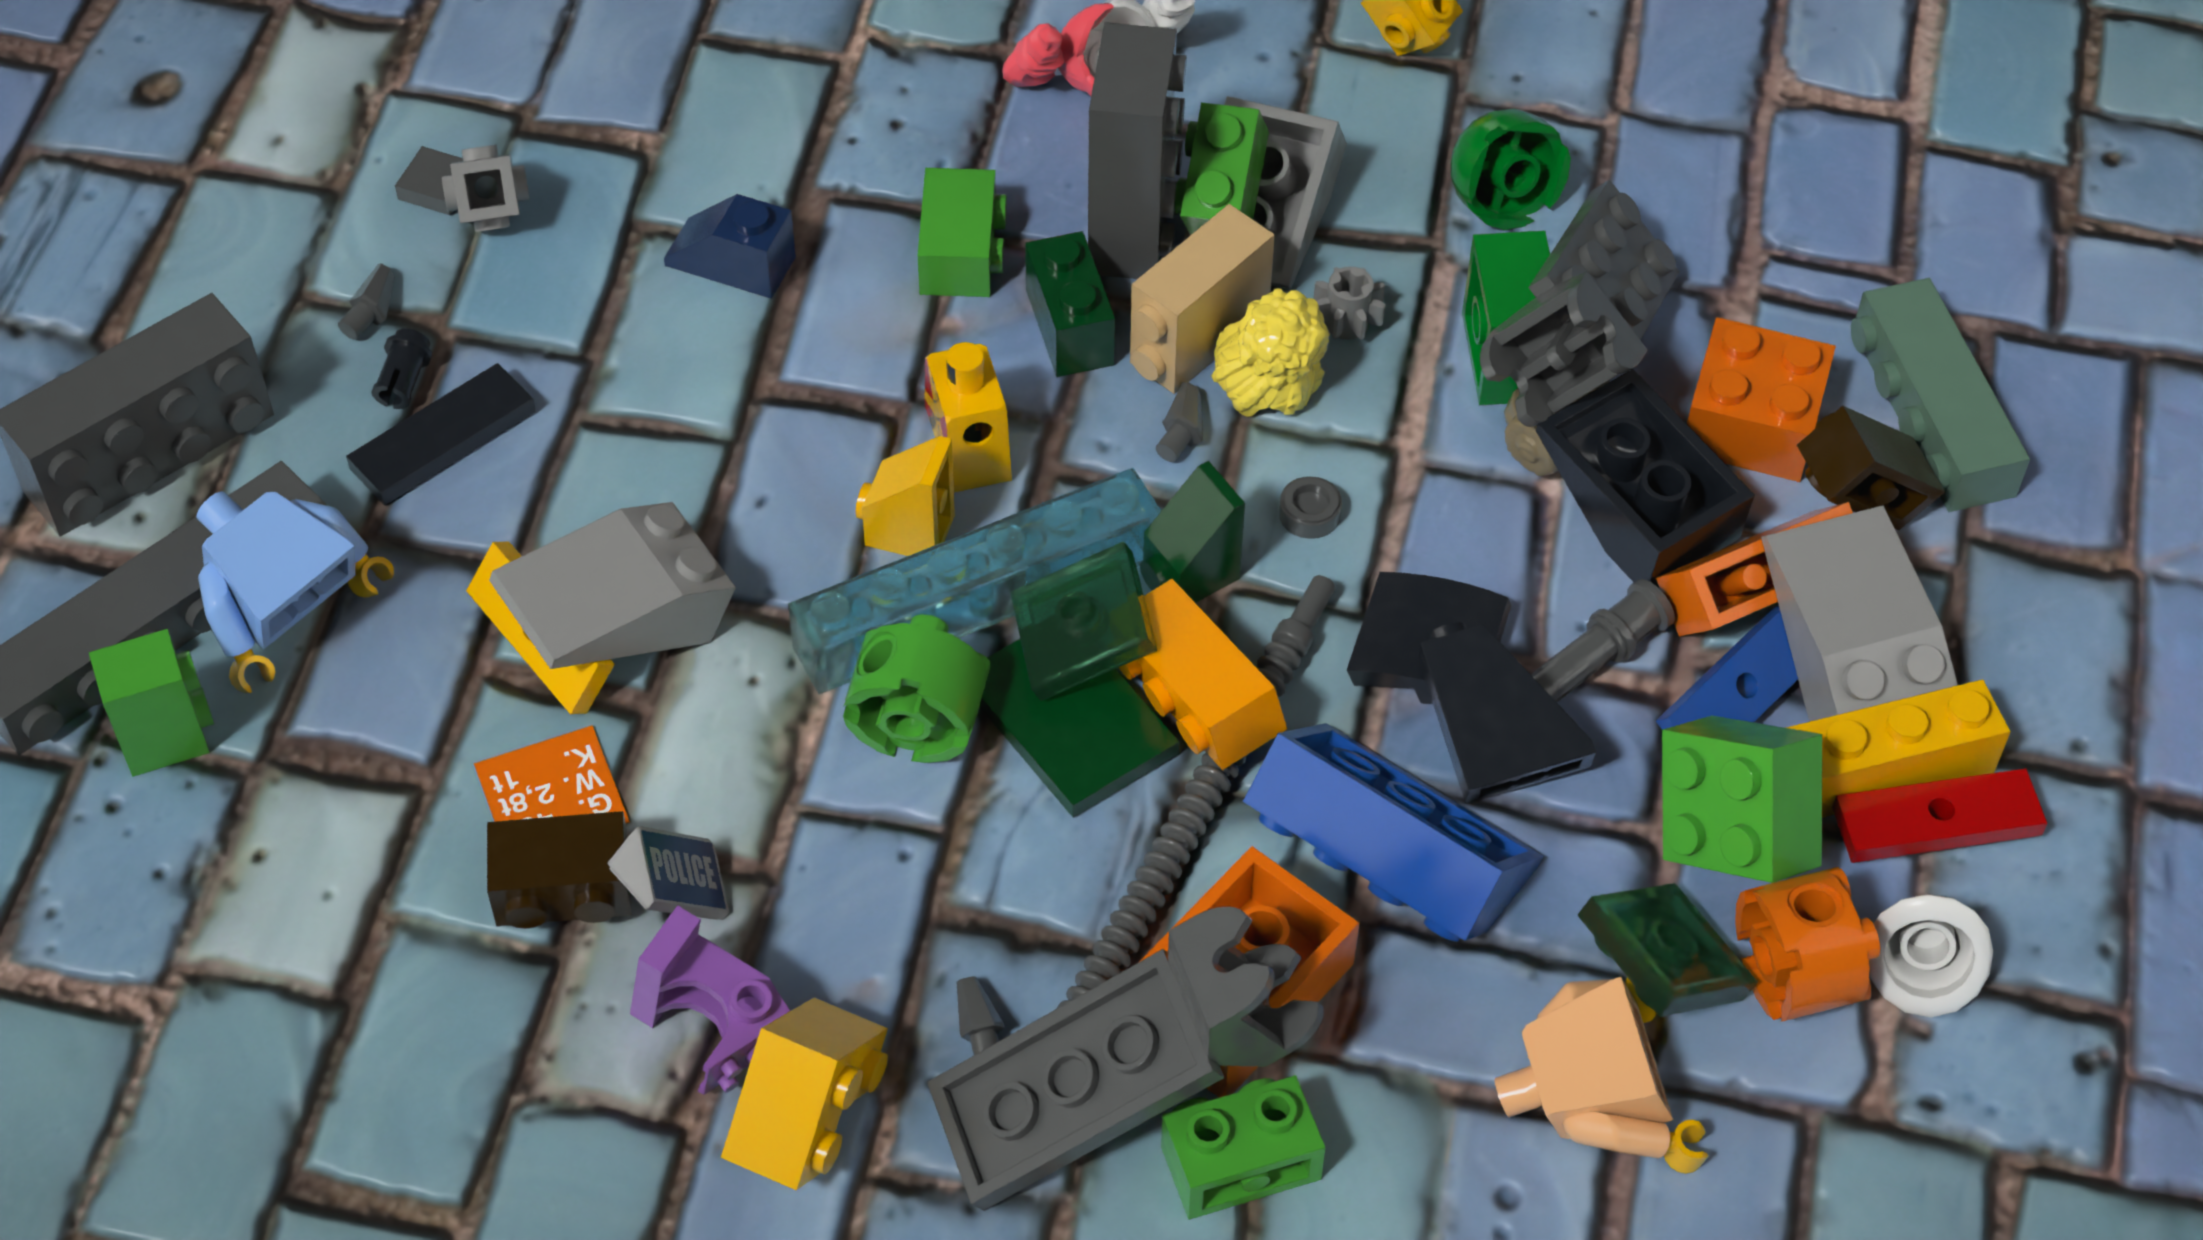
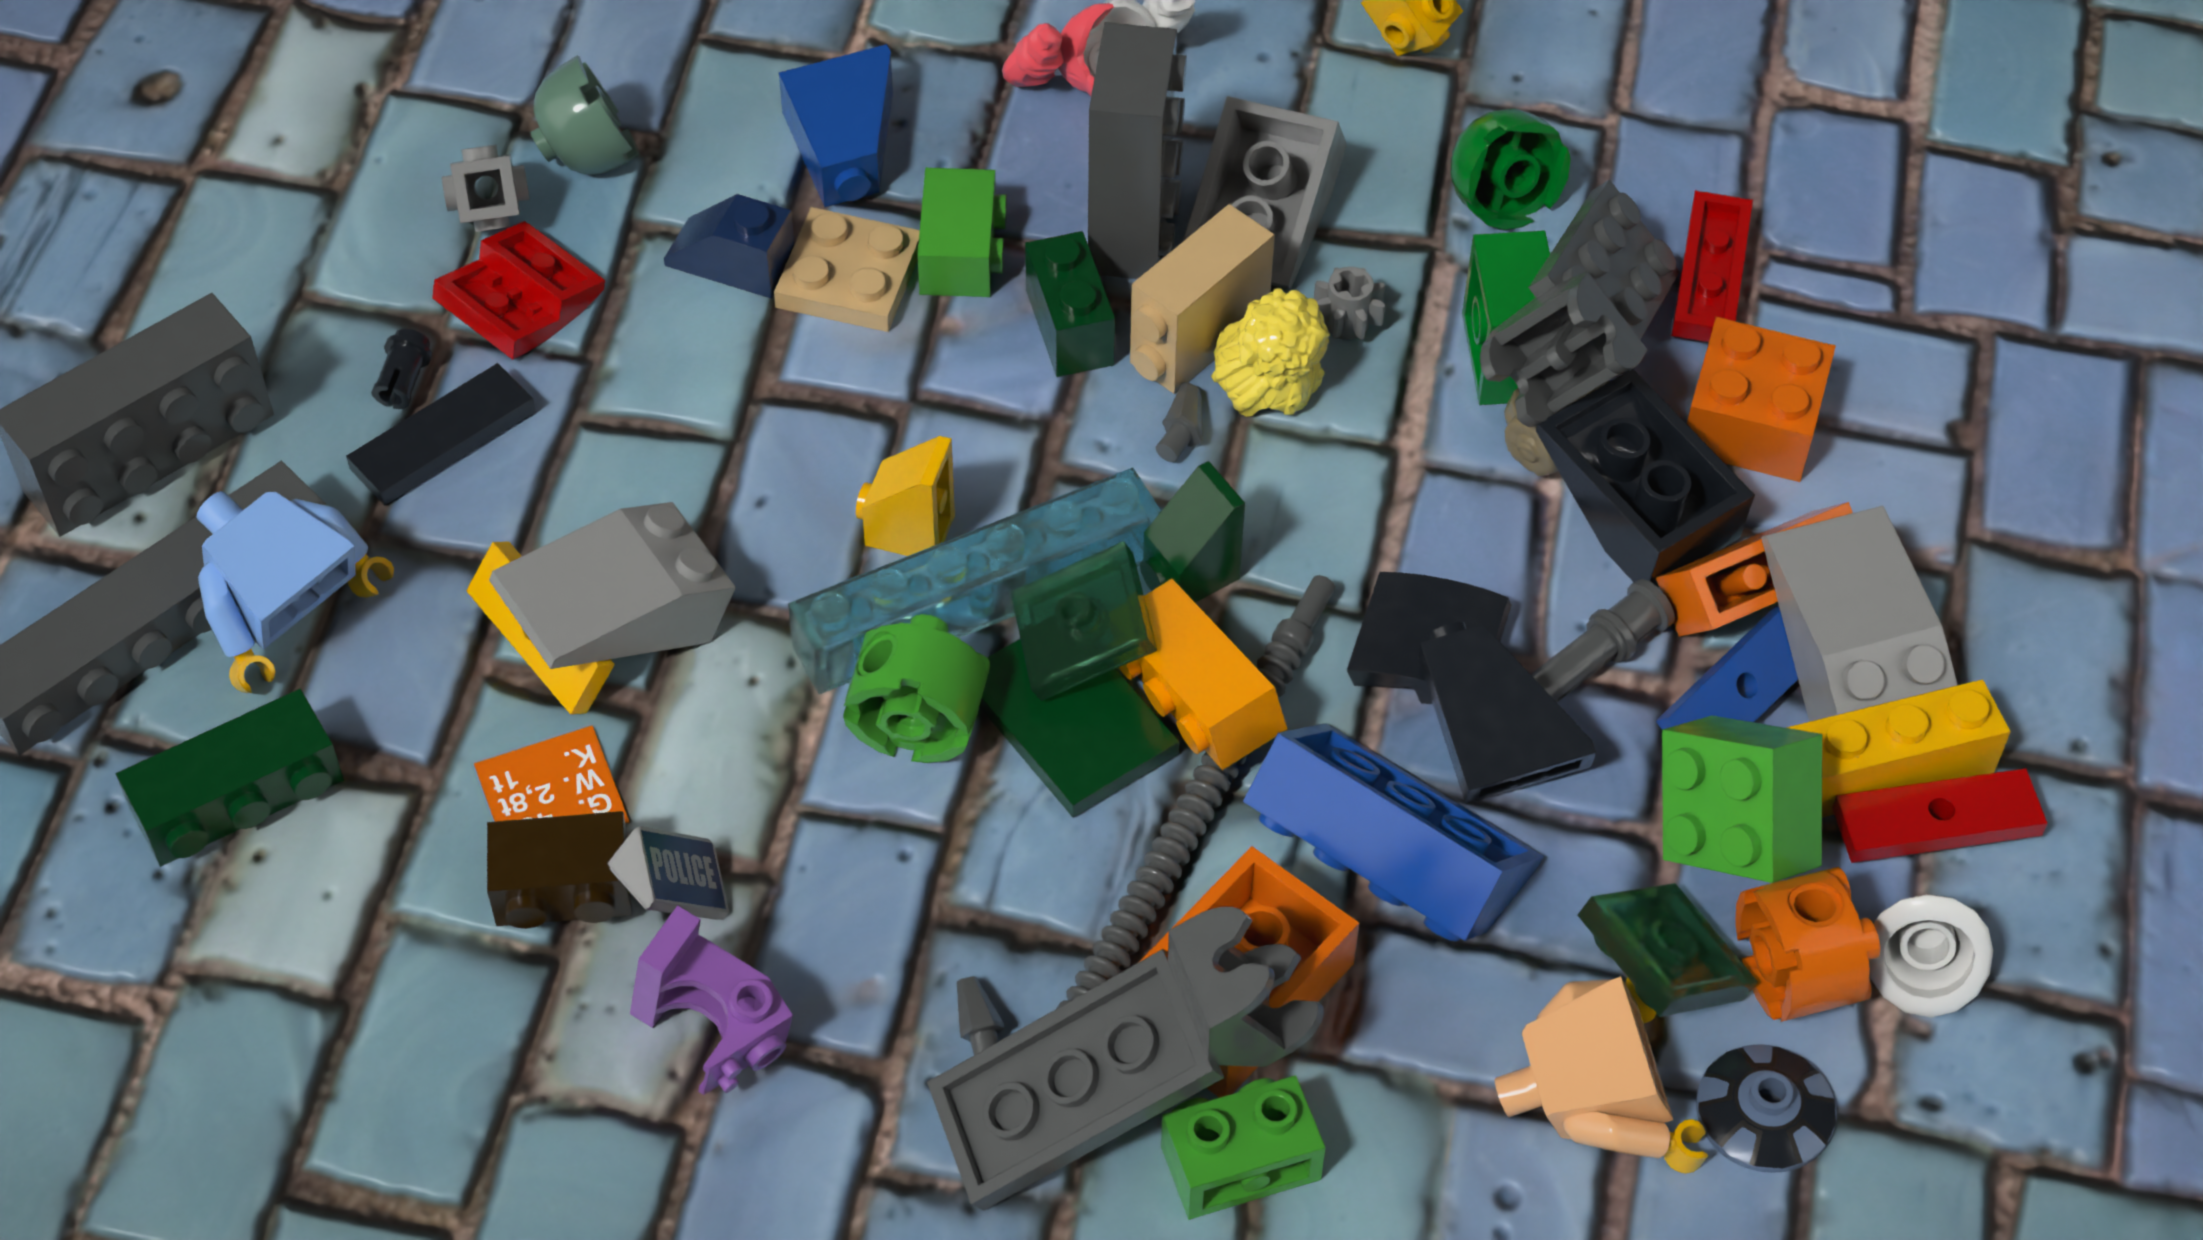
bright green brick [88,629,214,777] -> none
dark grey bar [338,263,395,340] -> none
dark grey tile [395,146,463,215] -> none
yellow brick [721,997,888,1191] -> none
yellow torso [925,342,1012,493] -> none
bright green brick [1175,102,1269,235] -> none
dark grey tile [1279,476,1342,539] -> none
dark brown brick [1797,405,1945,530] -> none
sand green brick [1851,277,2030,513] -> none
none -> dark green brick [115,688,344,867]
none -> red slope [432,221,606,360]
none -> sand green cylinder [530,55,640,175]
none -> tan plate [774,207,920,332]
none -> blue slope [779,44,893,207]
none -> red plate [1671,190,1753,342]
none -> dish [1696,1044,1837,1173]

